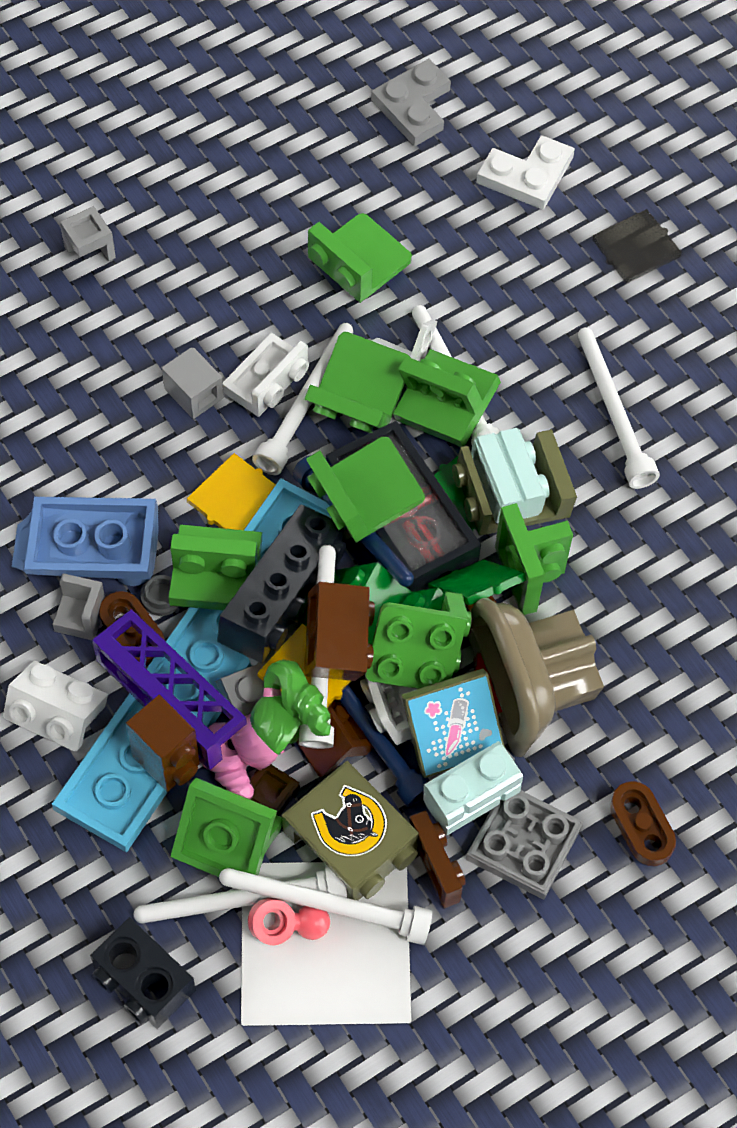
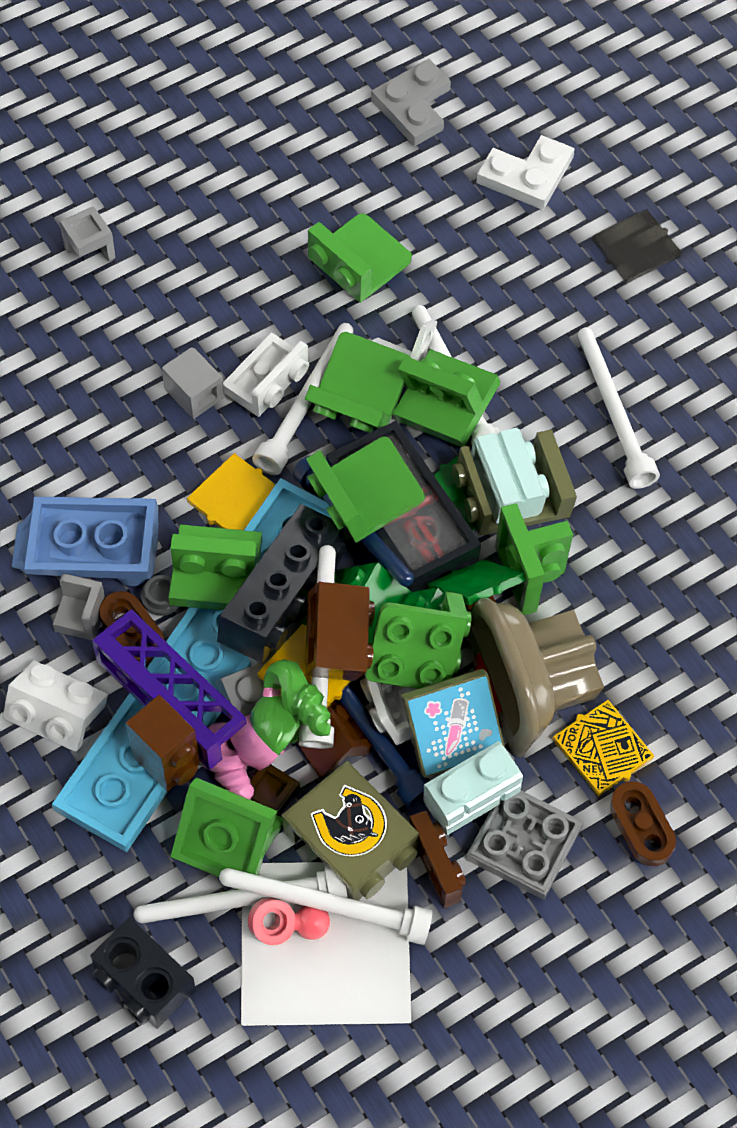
none -> yellow piece [552,700,654,796]

